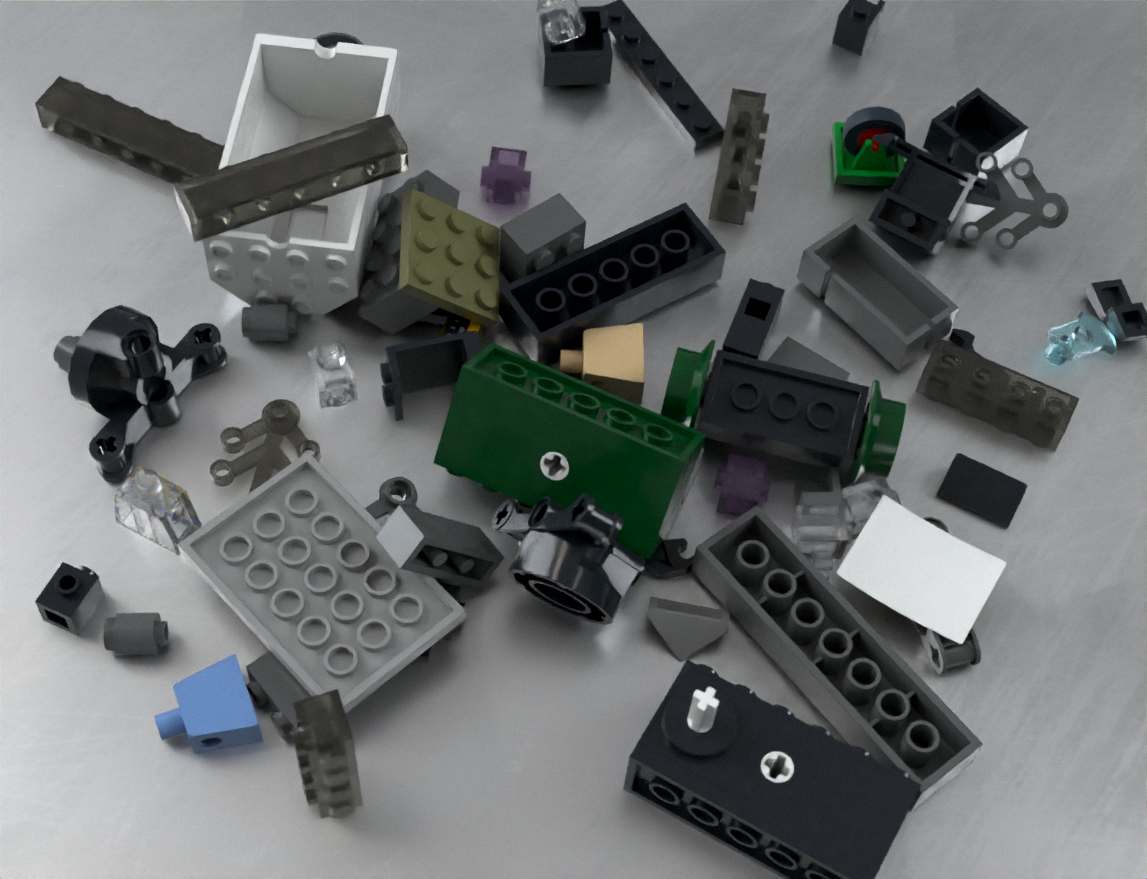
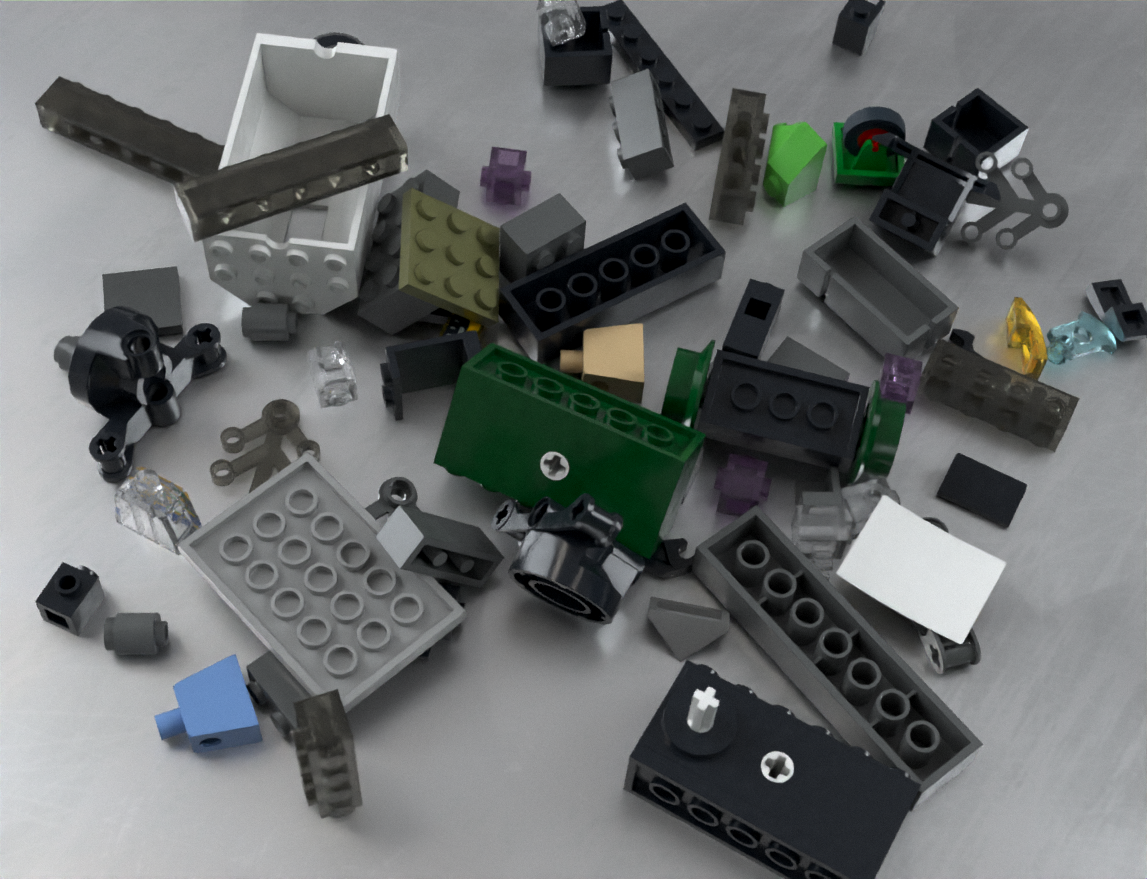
none -> dark grey tile [102,266,183,335]
none -> brick [609,68,674,180]
none -> bright green slope [763,122,828,207]
none -> clear purple brick [878,353,923,414]
none -> clear yellow slope [1005,297,1048,380]

